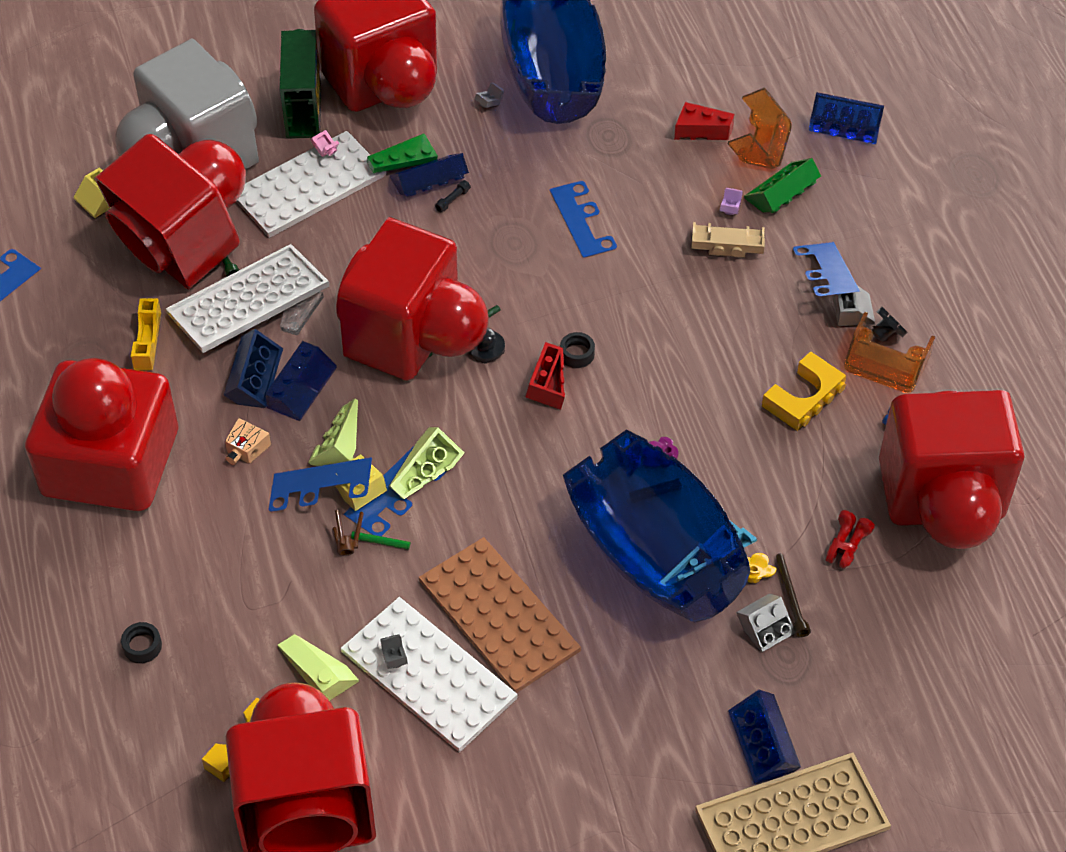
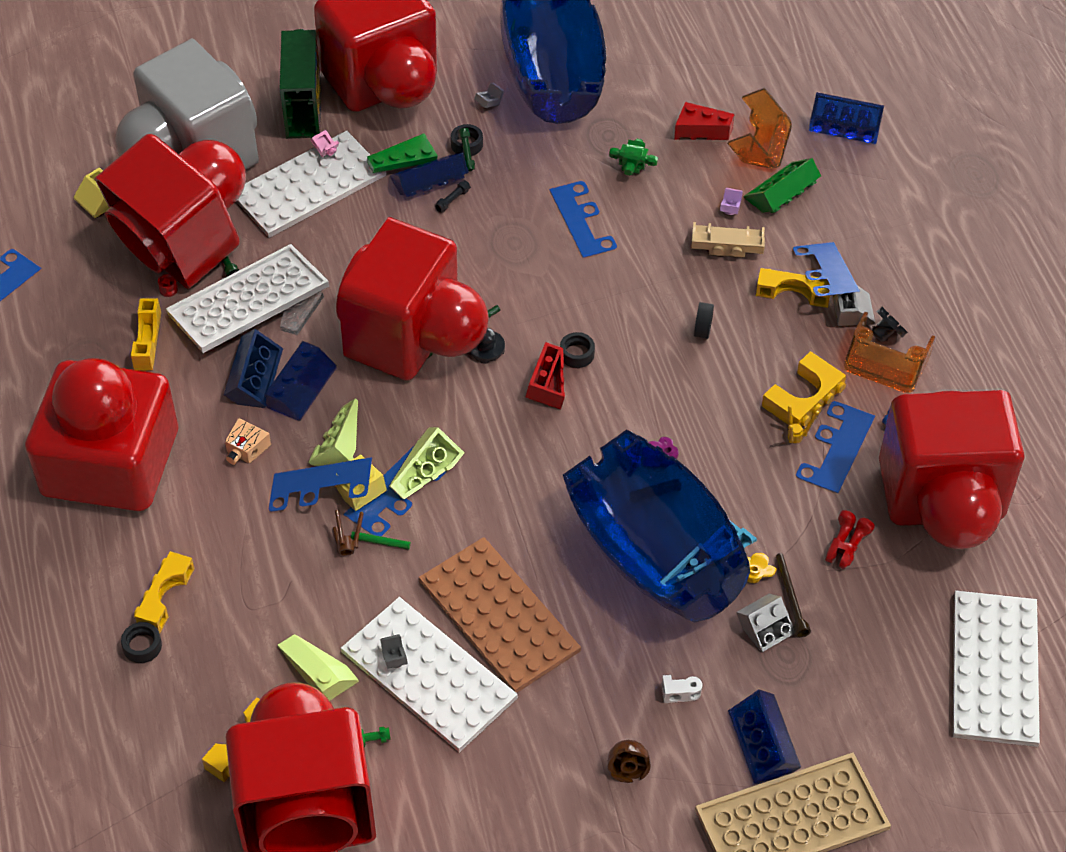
none -> yellow arch [134,551,194,634]
none -> red wheel [158,274,178,297]
none -> green bar [361,727,391,747]
none -> black tyre [451,124,483,156]
none -> dark green bar [458,128,475,171]
none -> reddish brown cylinder [607,740,651,783]
none -> green piece [609,138,658,176]
none -> white leg [661,675,702,703]
none -> black tyre [694,302,714,339]
none -> yellow arch [756,268,830,308]
none -> yellow plant [787,406,819,444]
none -> blue piece [796,401,875,493]
none -> white plate [953,591,1040,747]

